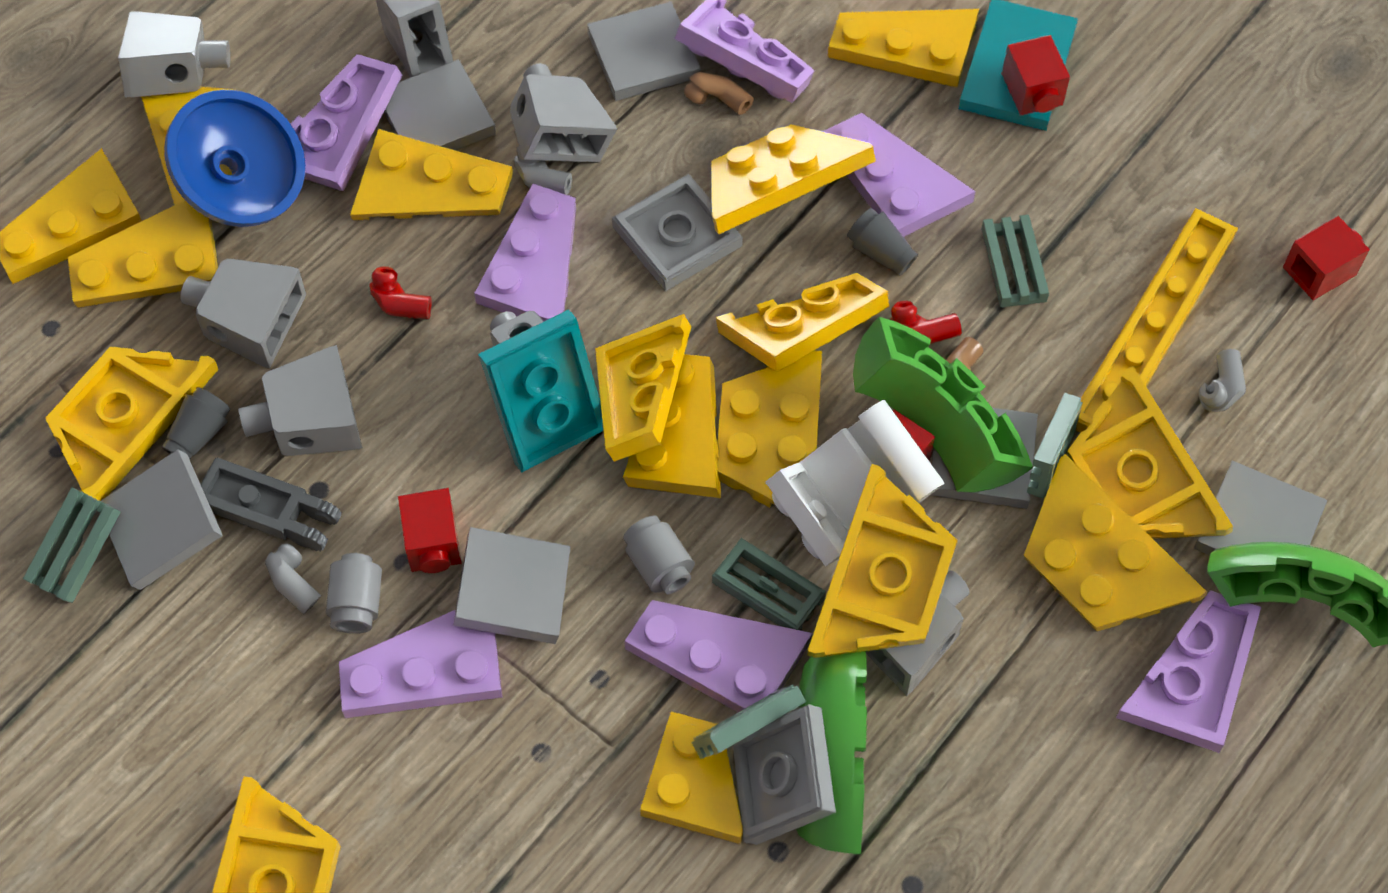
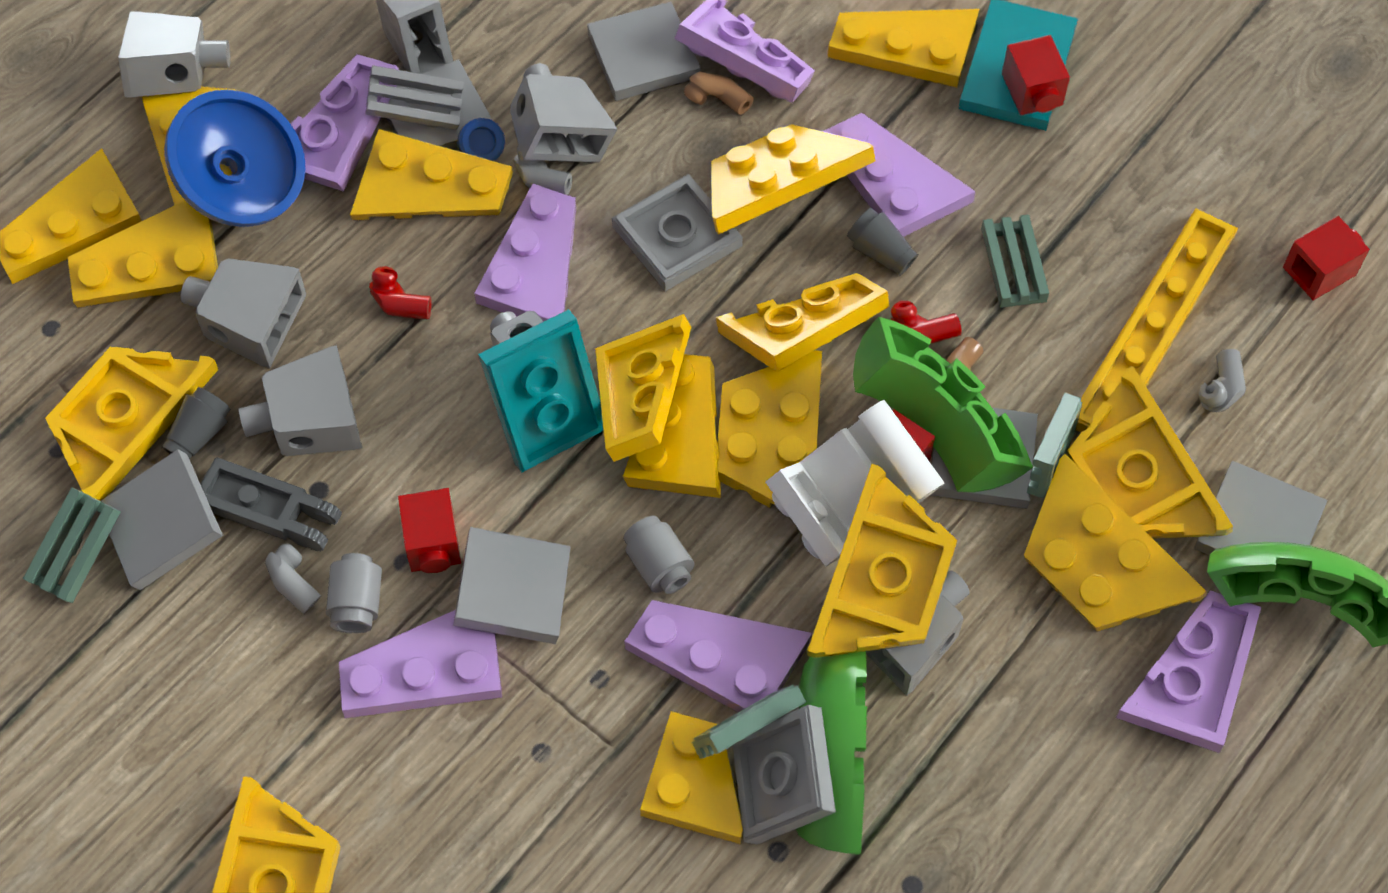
sand green tile [712,538,826,631] -> none
none -> light grey tile [365,65,464,130]
none -> blue tile [457,118,505,161]

